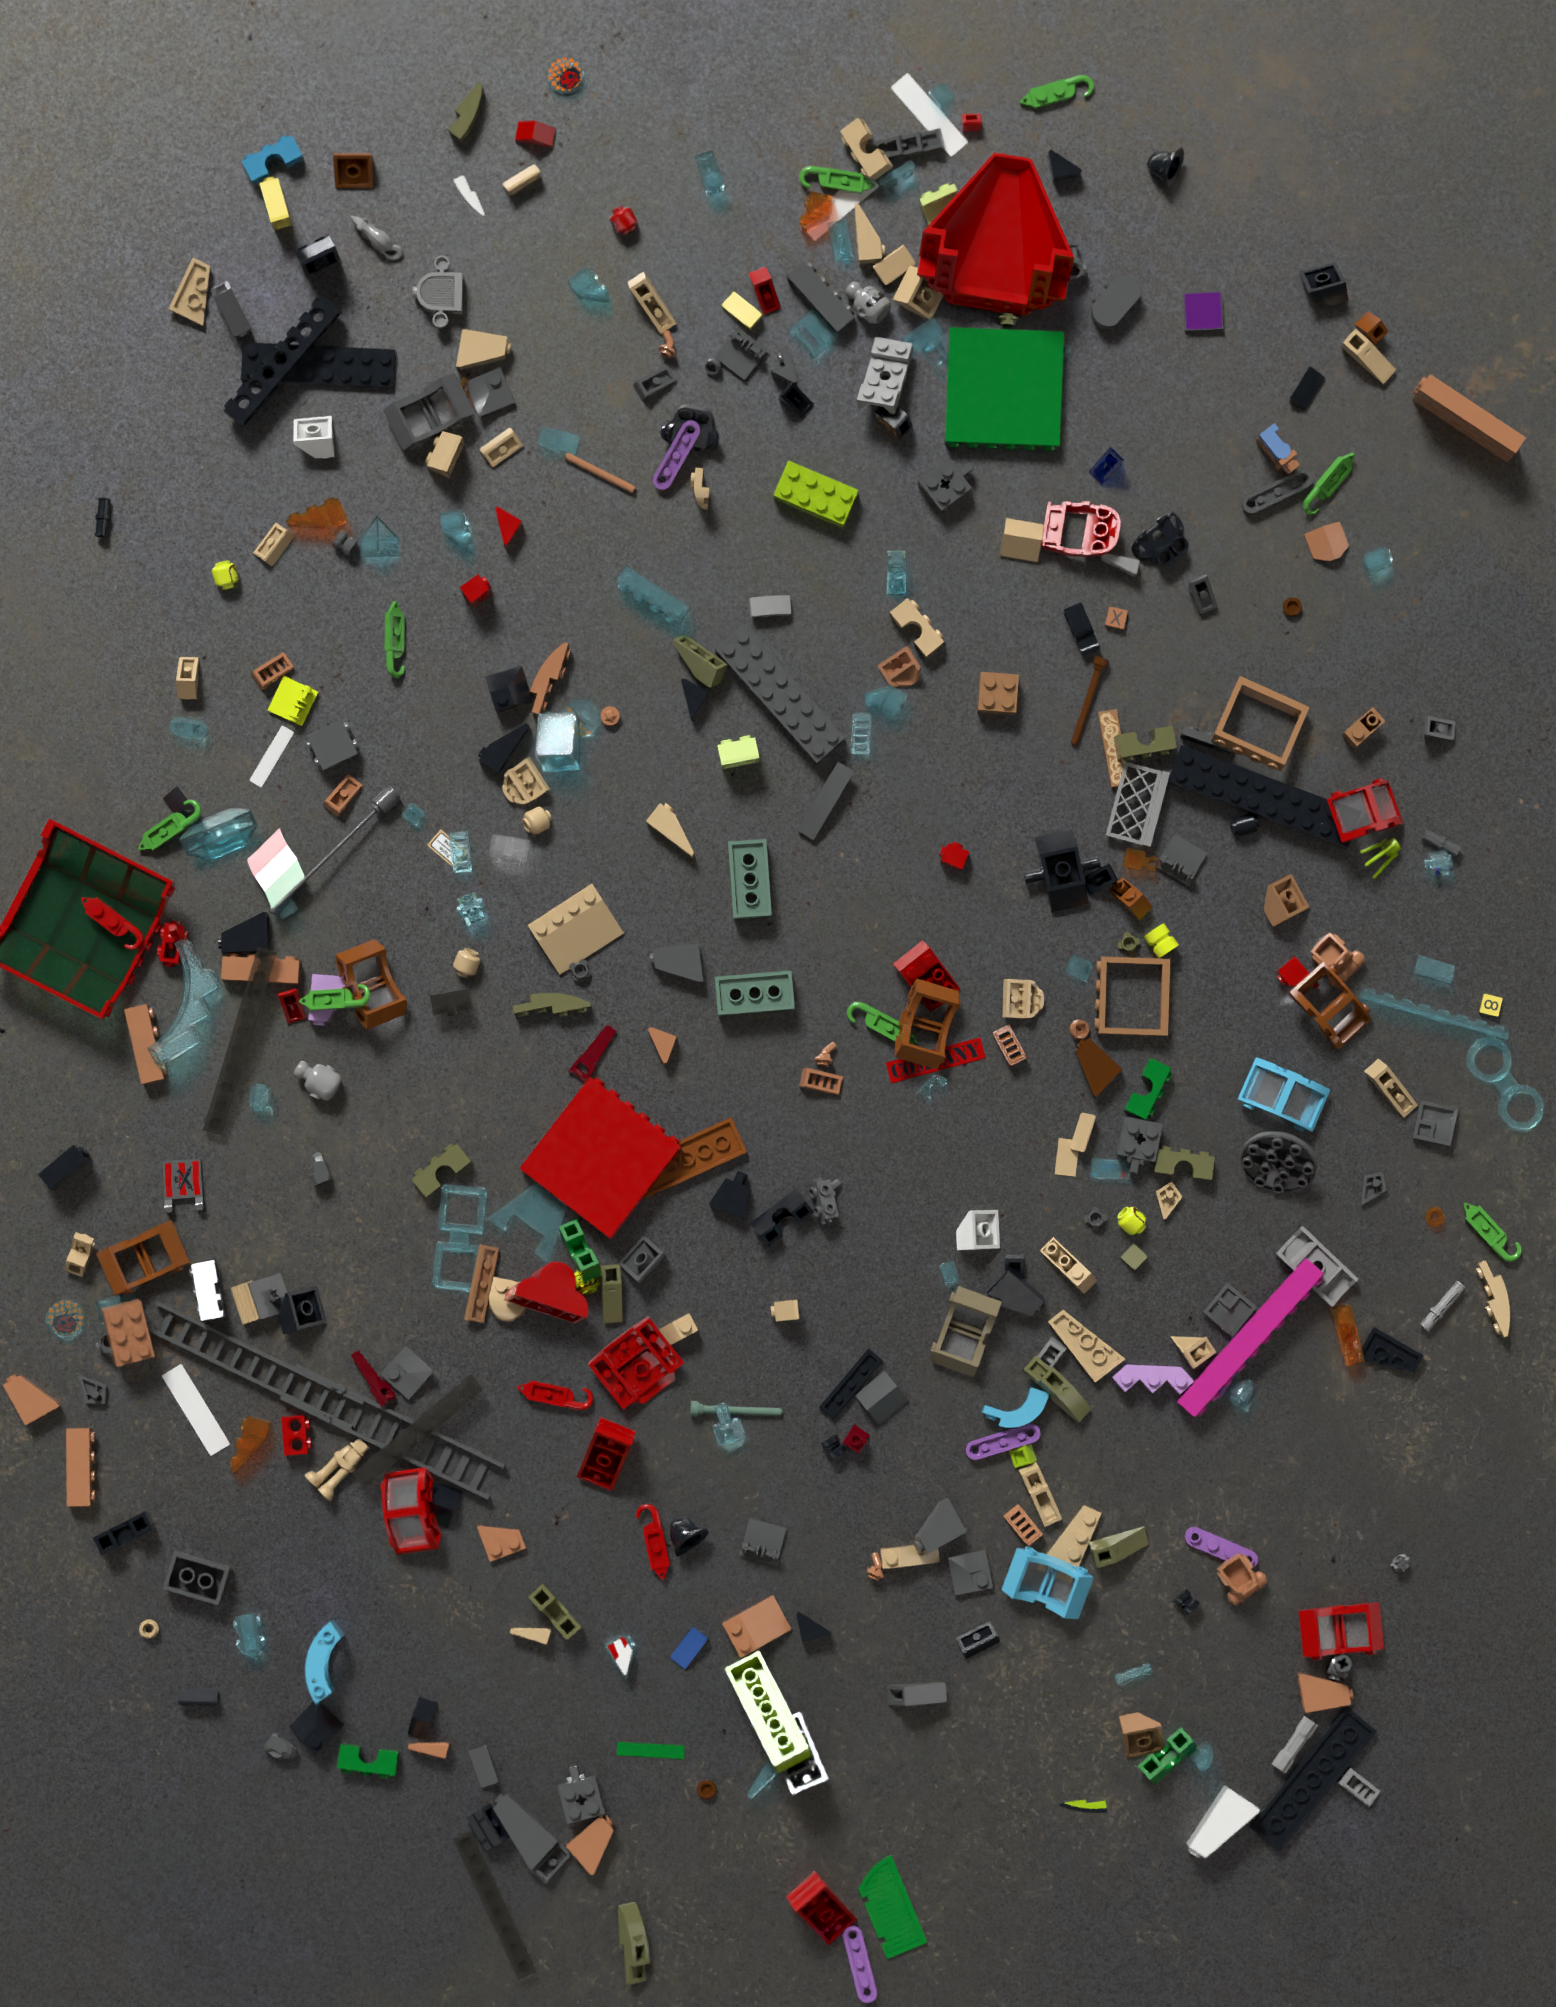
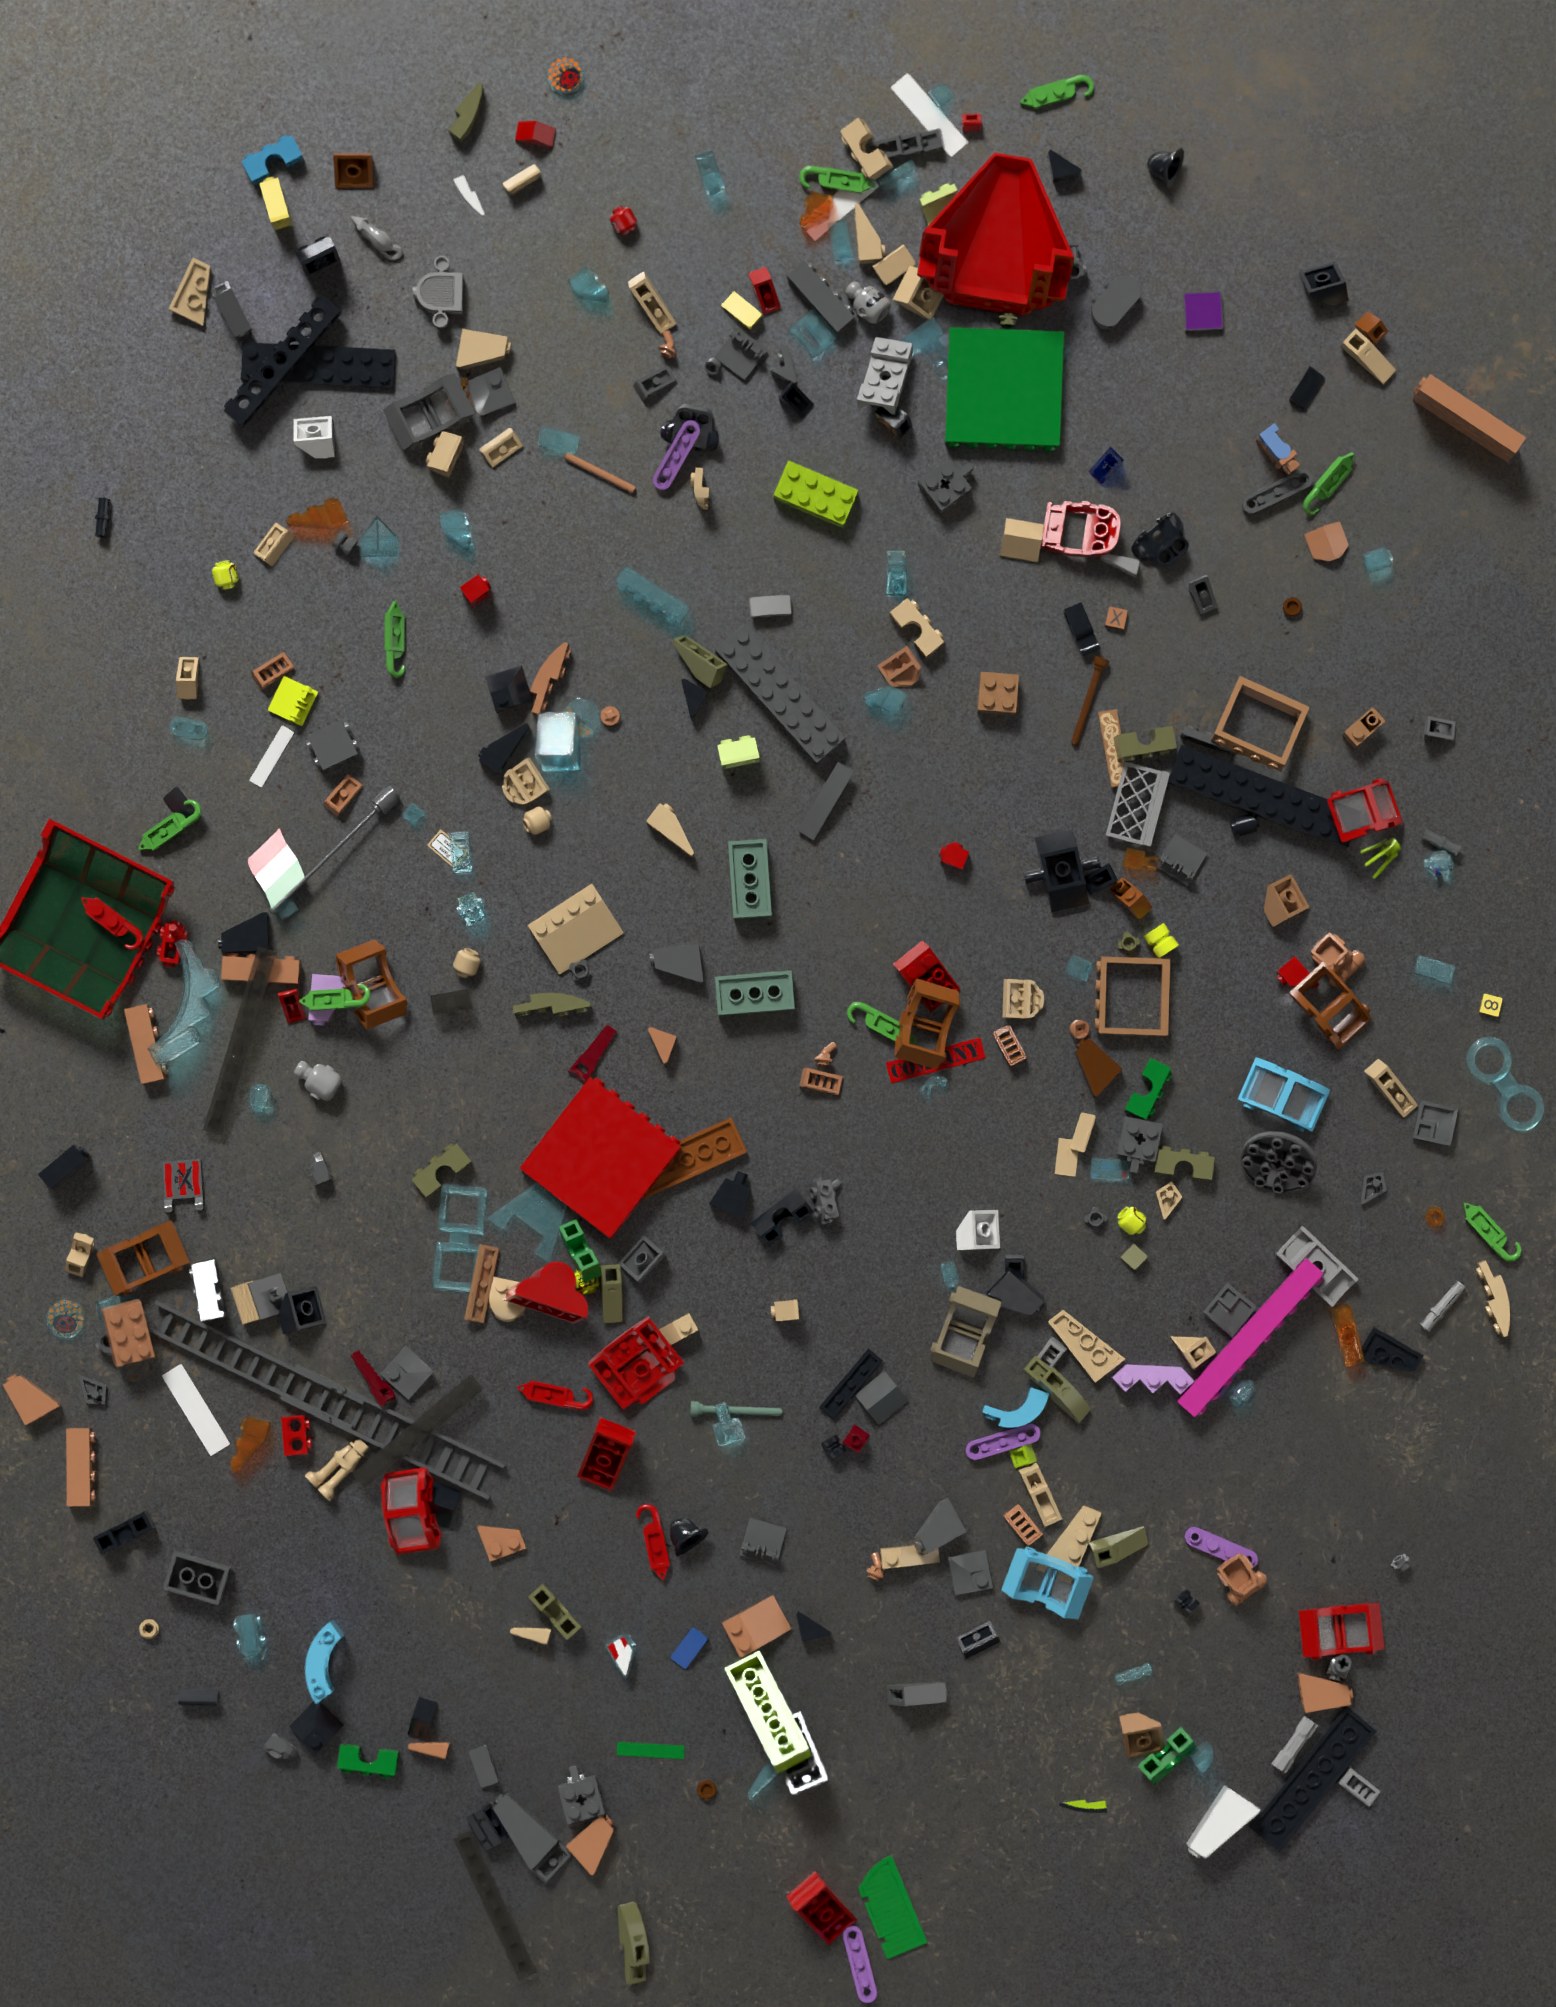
clear light blue wedge [179,808,258,860] -> none
clear brick [489,834,531,867] -> none
red slope [495,507,522,547] -> none
clear light blue slope [851,713,872,754] -> none
tan slope [1040,1237,1097,1294] -> none
clear light blue plate [1358,988,1509,1040] -> none

